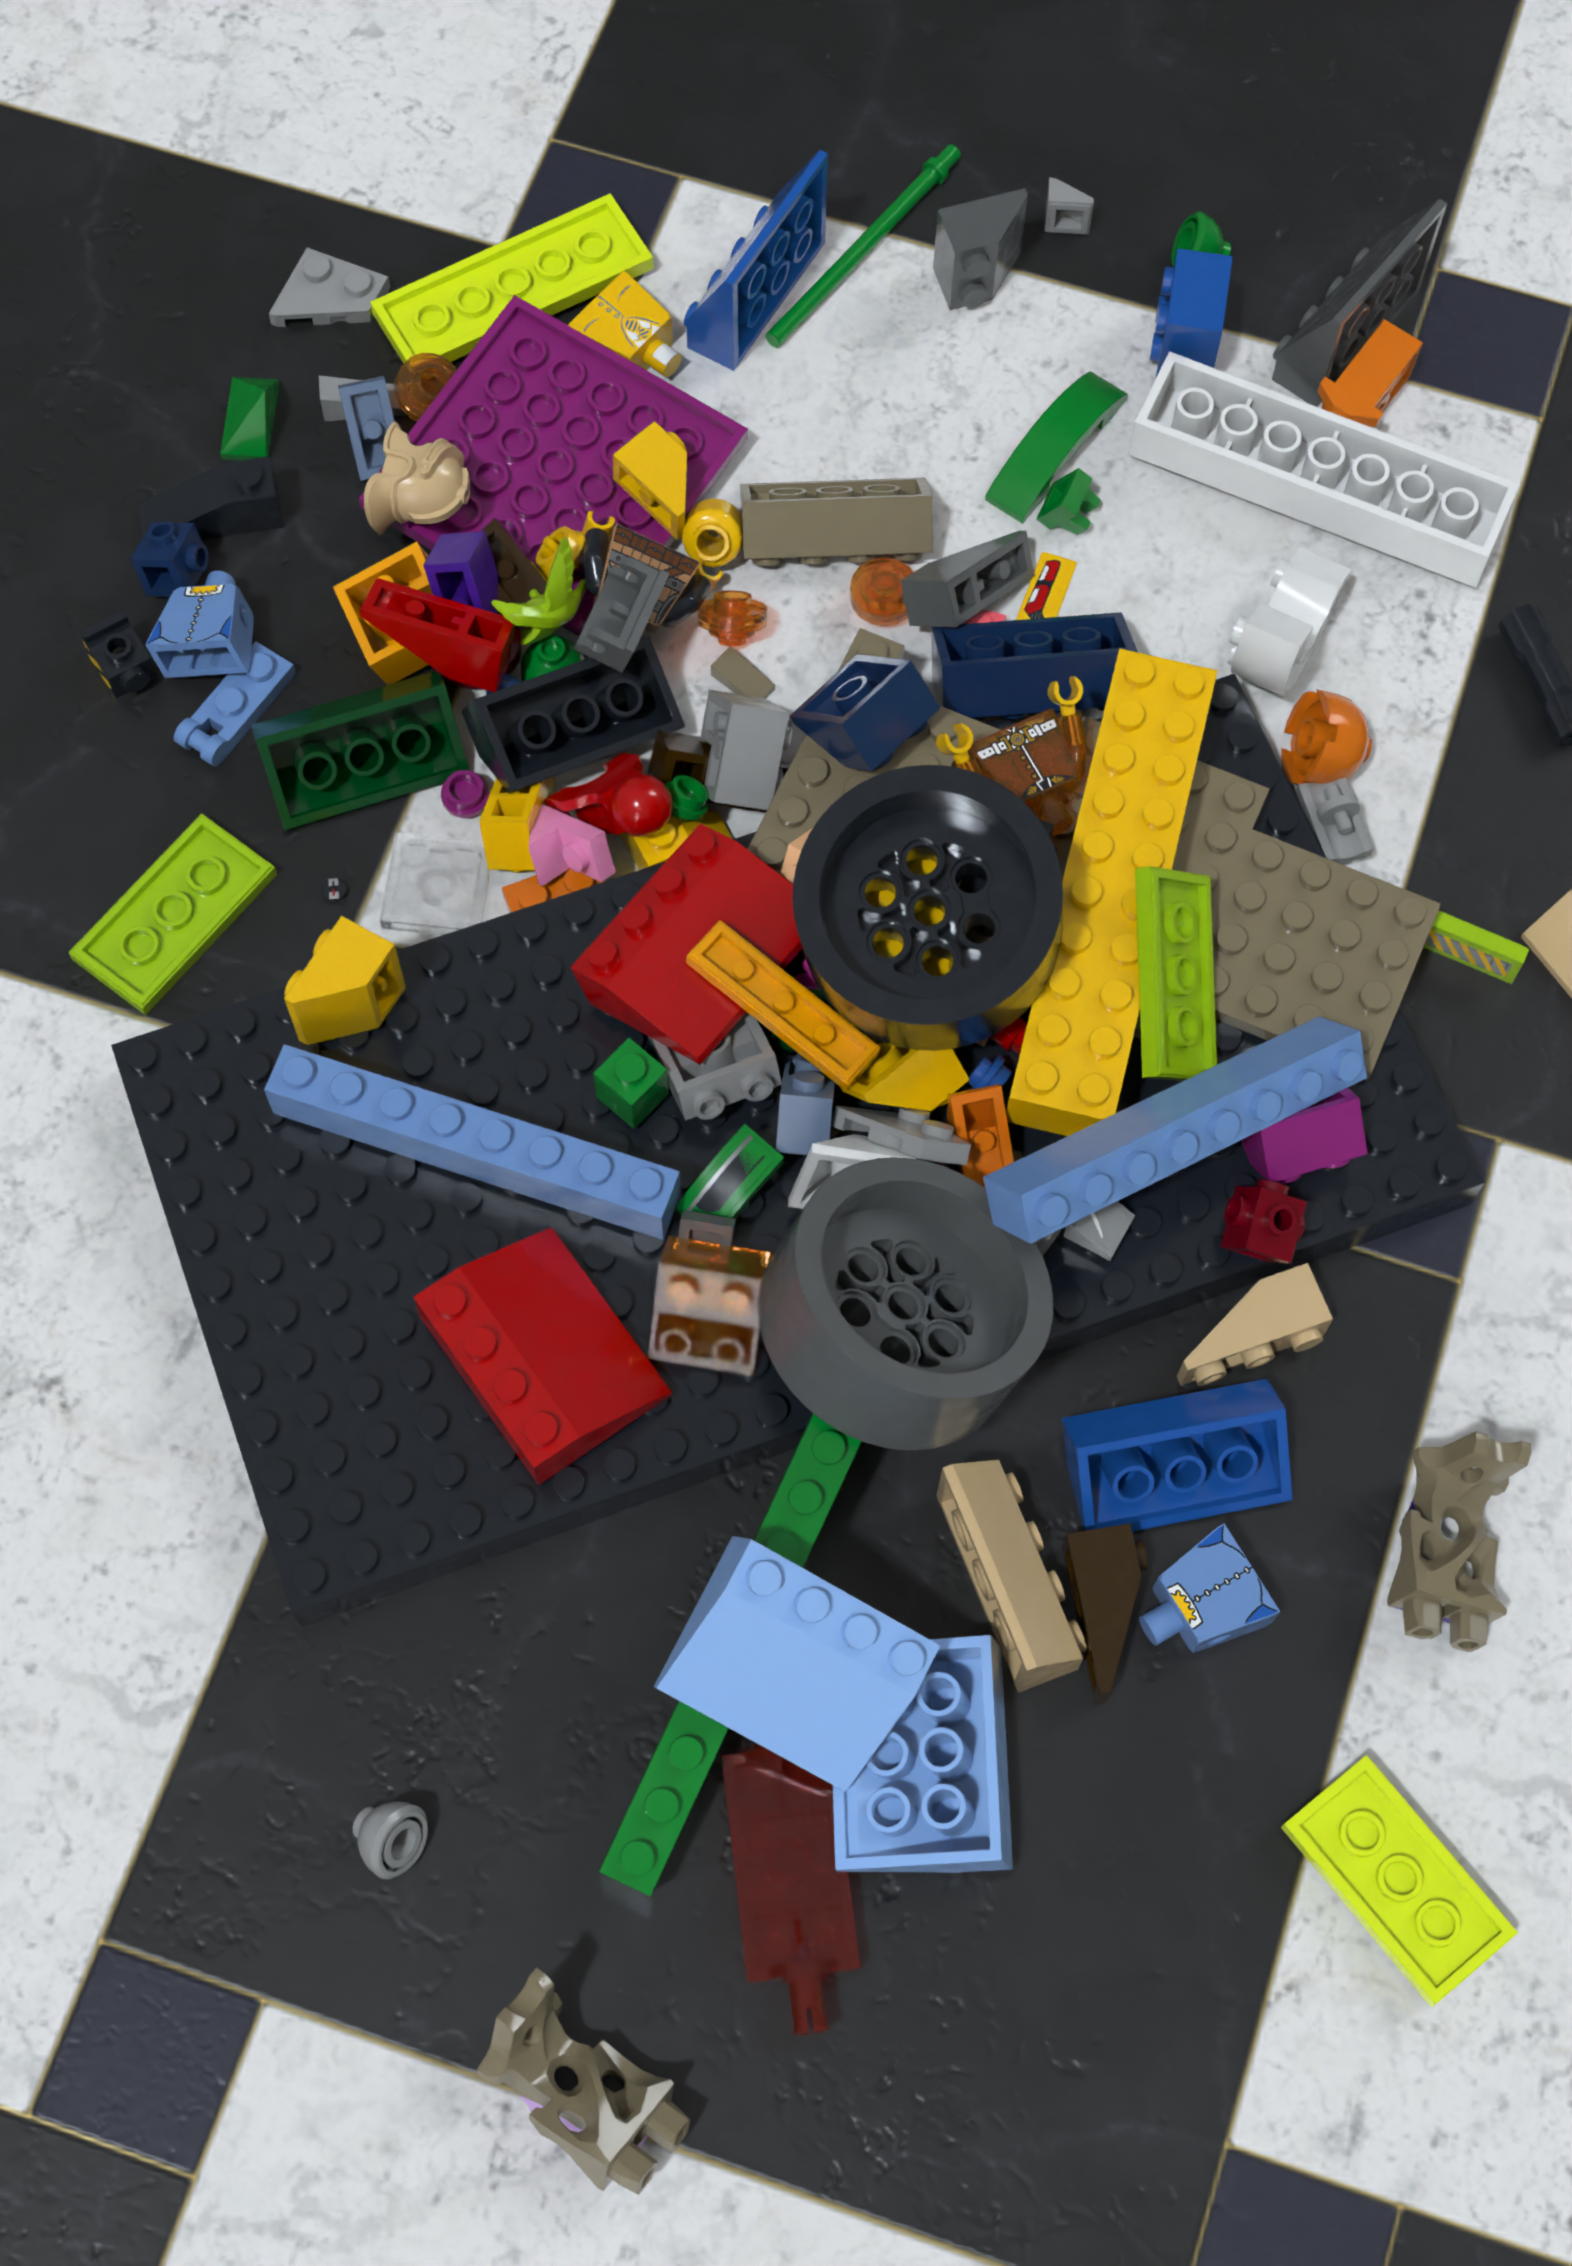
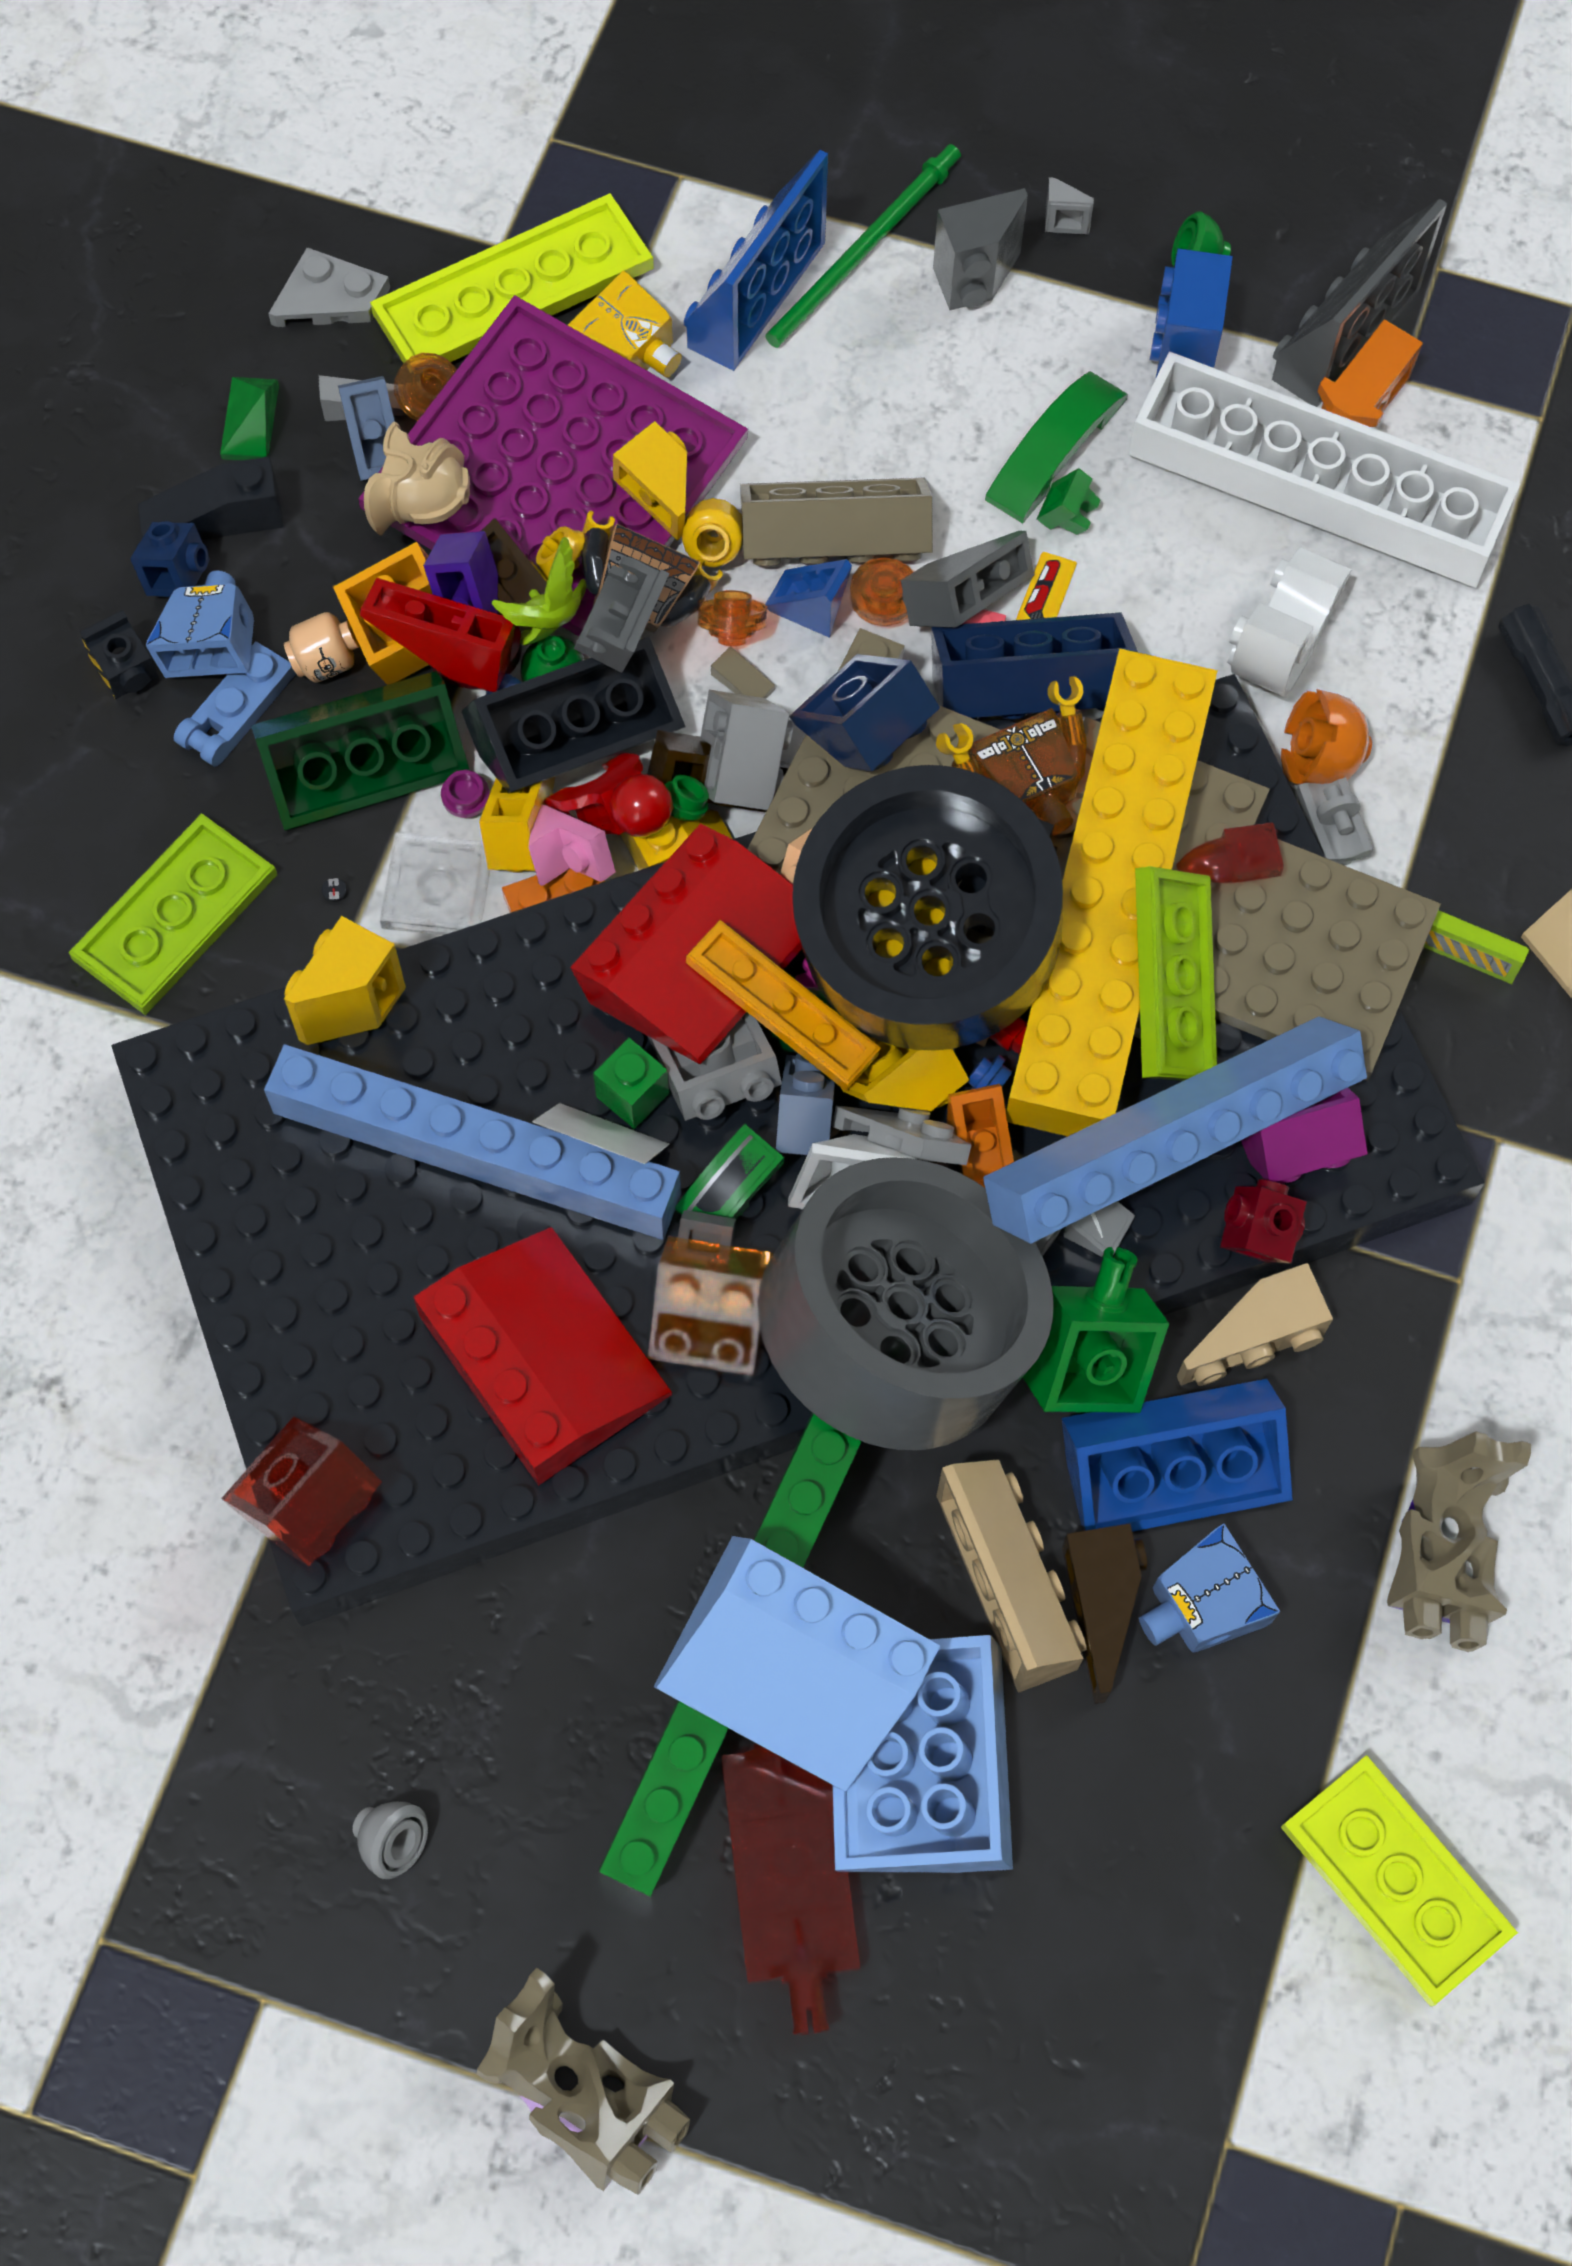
none -> clear red slope [221,1417,382,1566]
none -> light nougat head [284,612,360,683]
none -> white sticker [532,1103,669,1164]
none -> blue slope [764,559,852,638]
none -> green brick [1023,1247,1169,1413]
none -> clear red plate [1176,822,1284,883]

